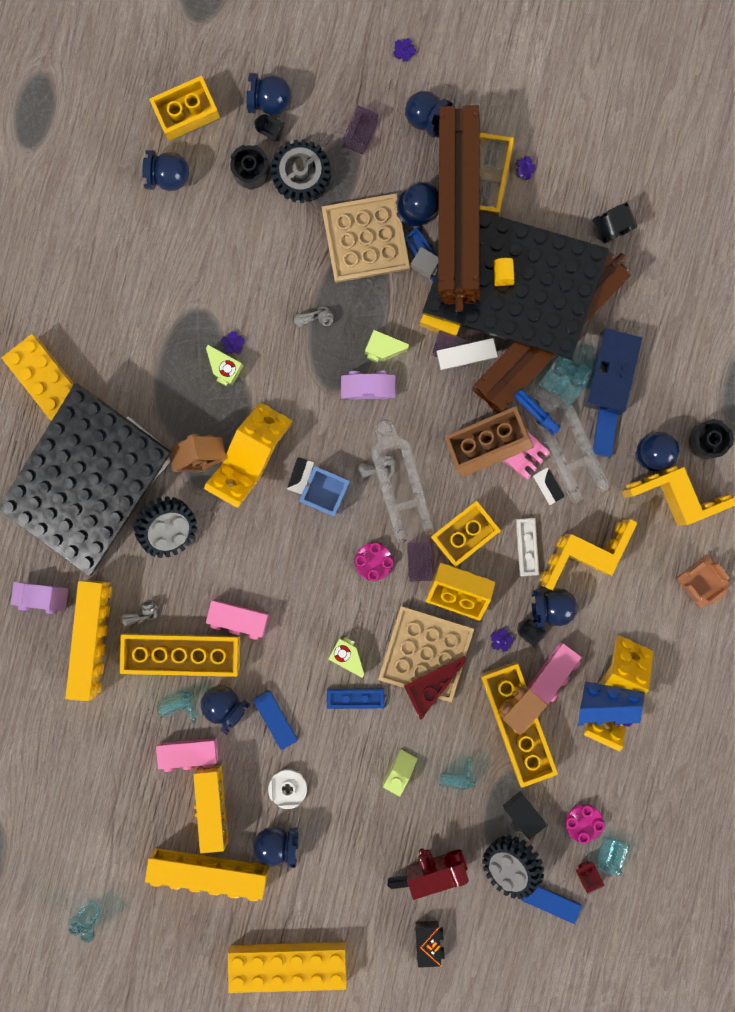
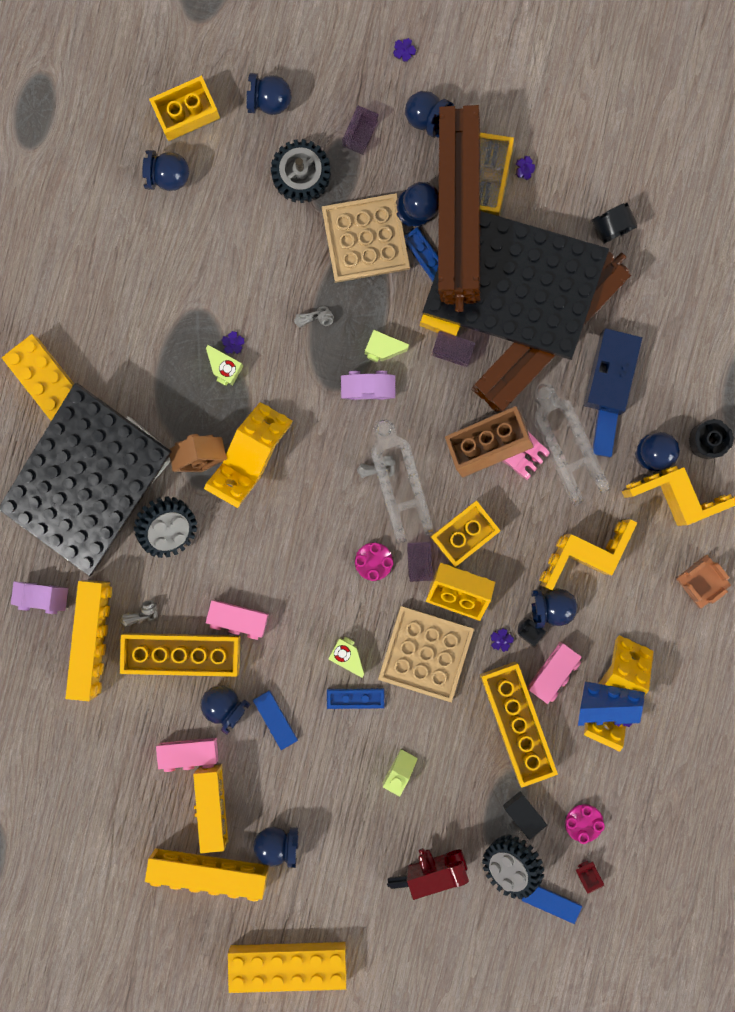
clear light blue piece [68,902,100,943] -> none
clear light blue piece [157,691,197,723] -> none
black brick [230,145,270,190] -> none
black plate [254,114,285,141] -> none
white plate [268,769,307,809] -> none
sticker [287,457,314,494] -> none
medium blue piece [299,466,350,517] -> none
dark red wing [404,656,466,720] -> none
light grey brick [410,247,438,279] -> none
black brick [415,921,445,968] -> none
white tile [436,338,498,370] -> none
clear light blue piece [439,757,475,790] -> none
yellow piece [493,258,514,286] -> none
medium nougat brick [498,685,547,736] -> none
blue axle [514,389,561,435] -> none
white tile [516,518,539,576] -> none
sticker [533,468,564,505] -> none
clear light blue brick [539,356,593,405] -> none
clear light blue piece [597,836,630,877] -> none

